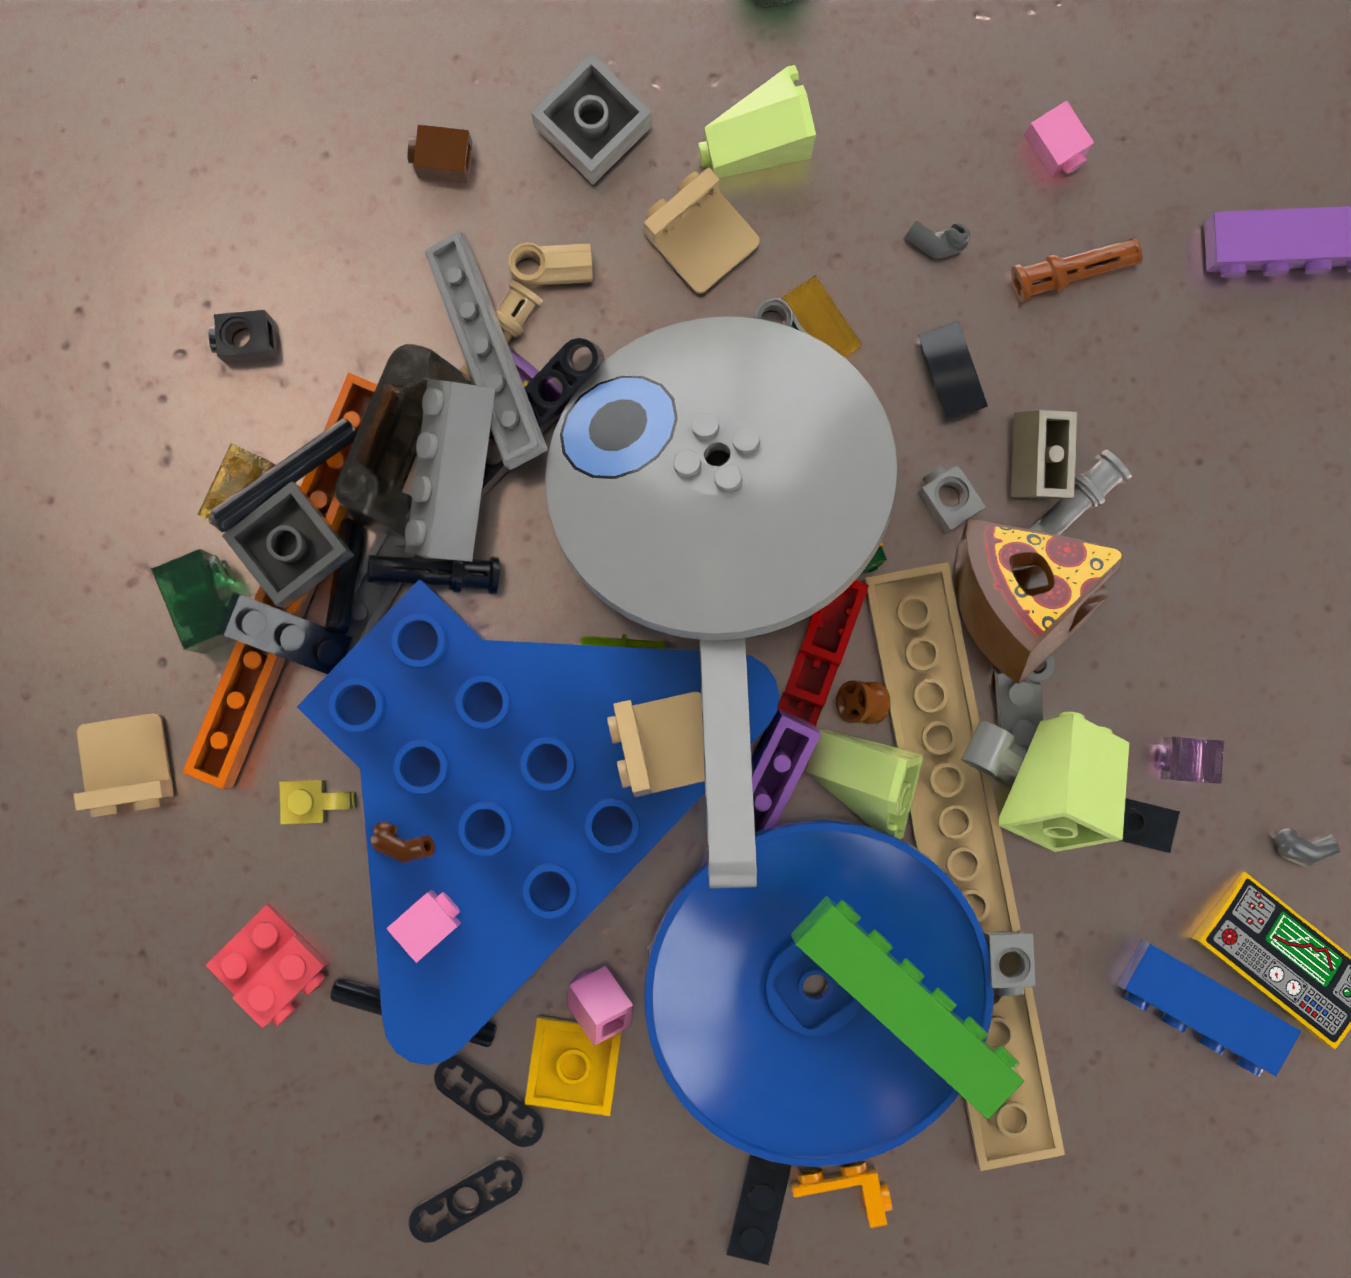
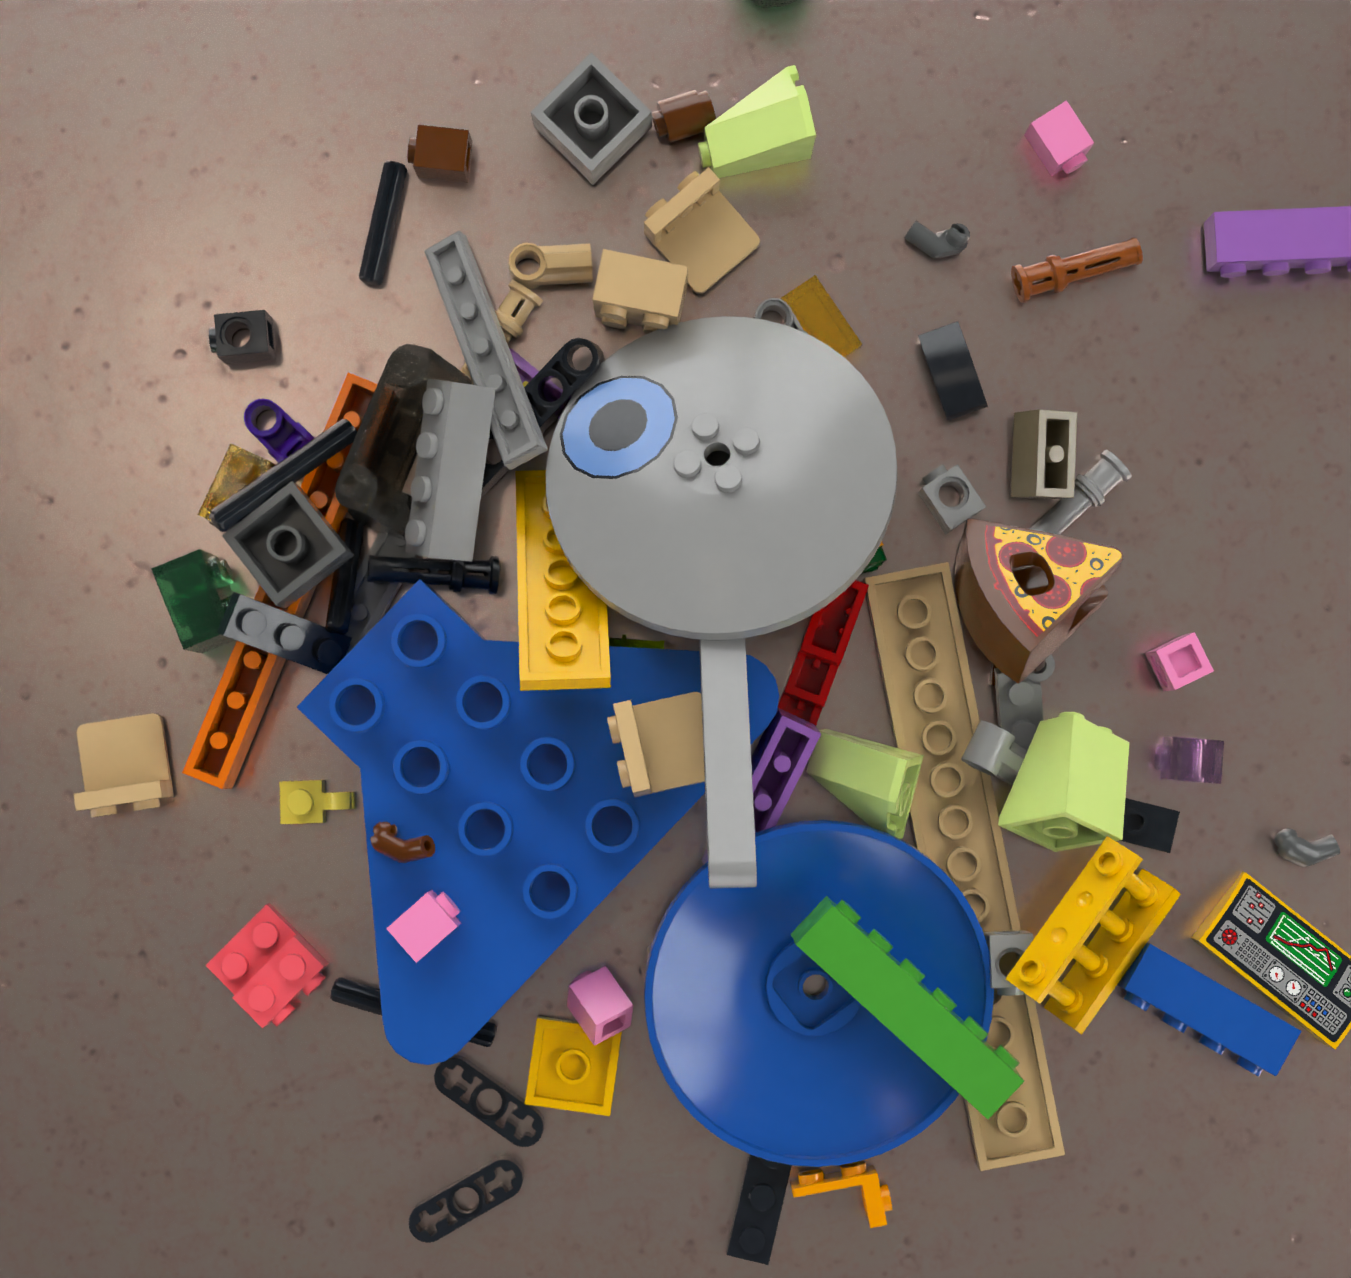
dark orange wheel [836,680,890,724] -> none
none -> dark purple piece [244,398,314,463]
none -> black axle [359,161,407,285]
none -> yellow plate [515,470,611,691]
none -> tan brick [592,249,688,334]
none -> reddish brown brick [652,90,716,143]
none -> yellow fence [1006,836,1181,1035]
none -> bright pink brick [1145,632,1214,691]

